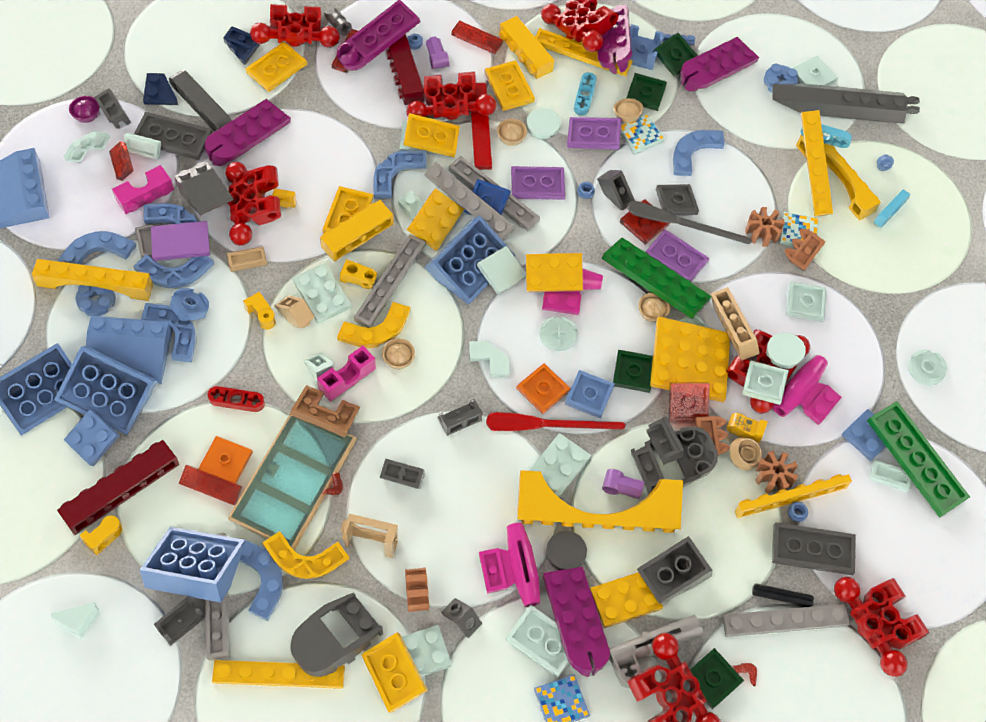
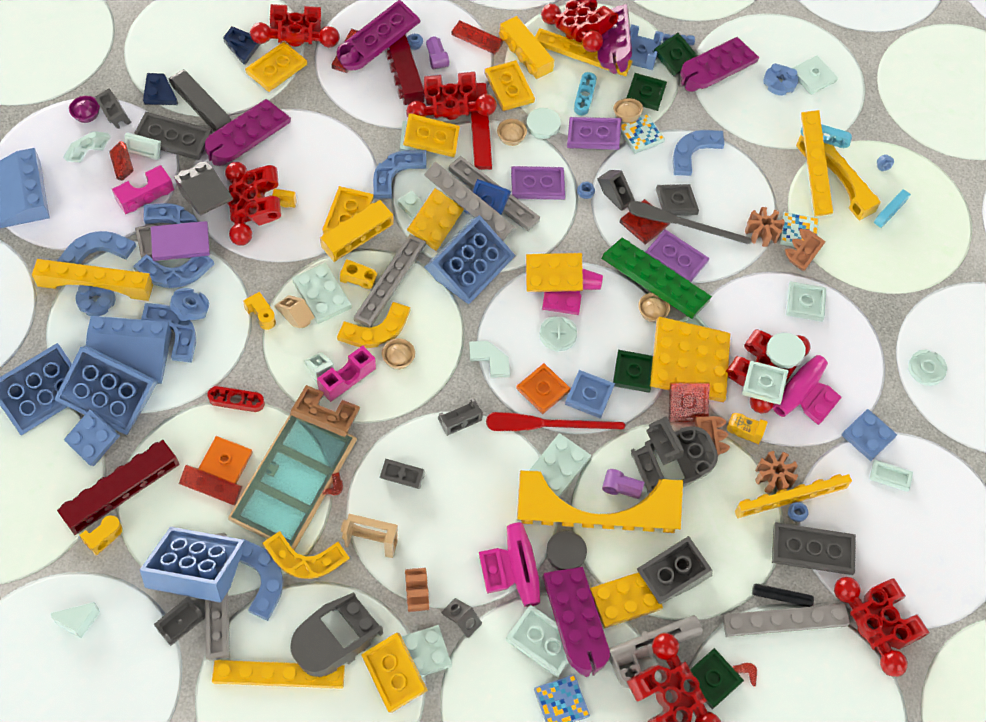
tan tile [227,246,267,272] -> none
dark grey piece [324,8,352,36] -> none
light aqua tile [477,246,526,295] -> none
tan brick [711,287,759,361] -> none
tan hat [730,438,762,471] -> none
dark grey hinge [772,84,920,124] -> none
green plate [866,401,970,518] -> none

